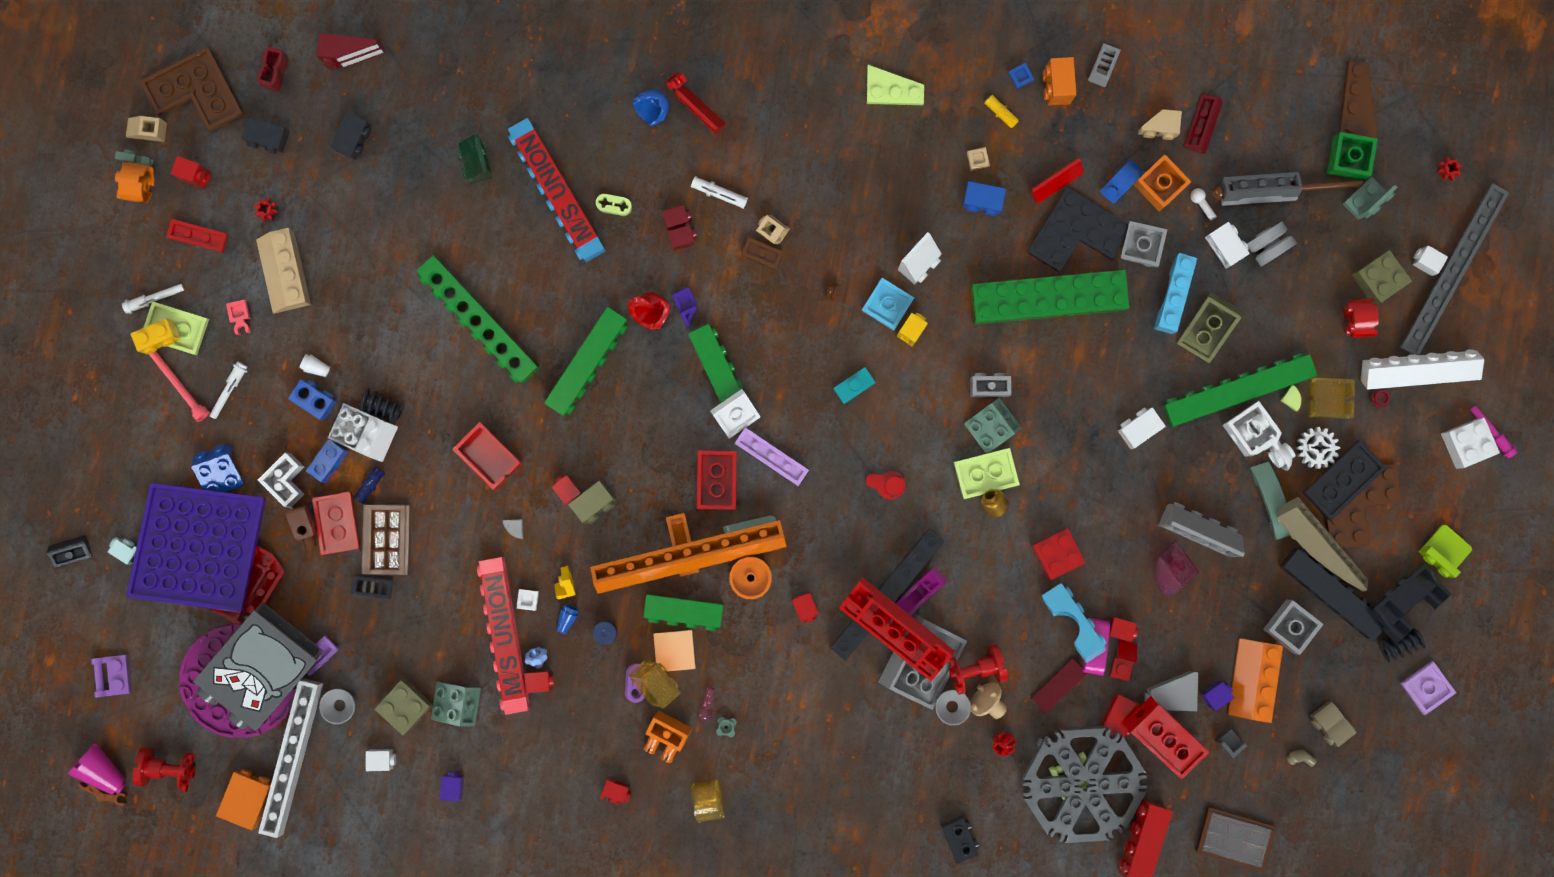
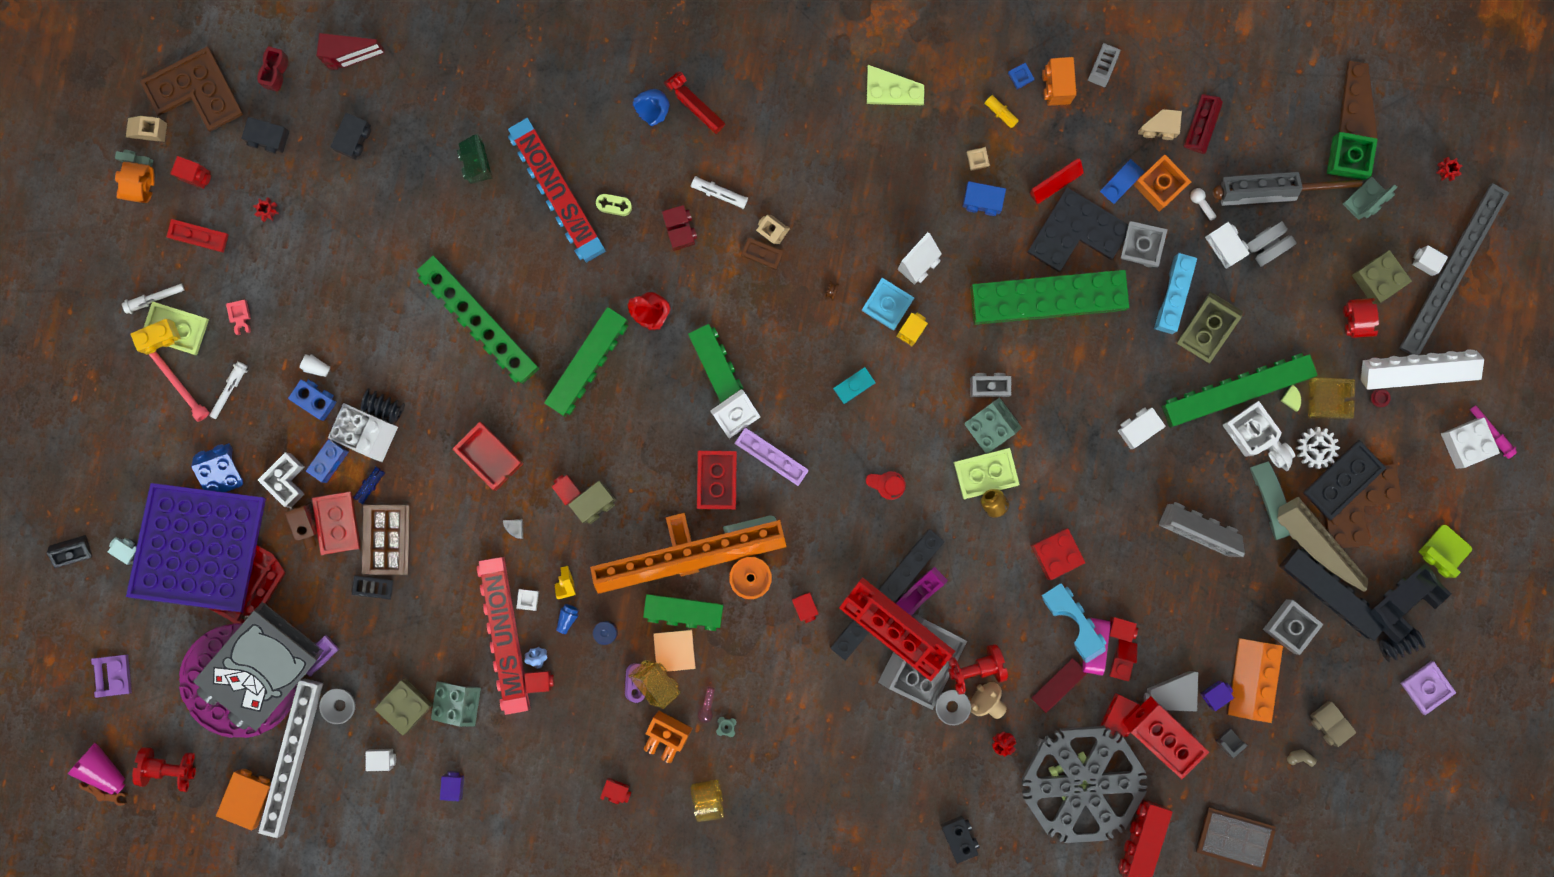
tan slope [256,228,311,314] -> none
dark purple slope [671,287,697,327] -> none
clear pink slope [1155,541,1199,598] -> none

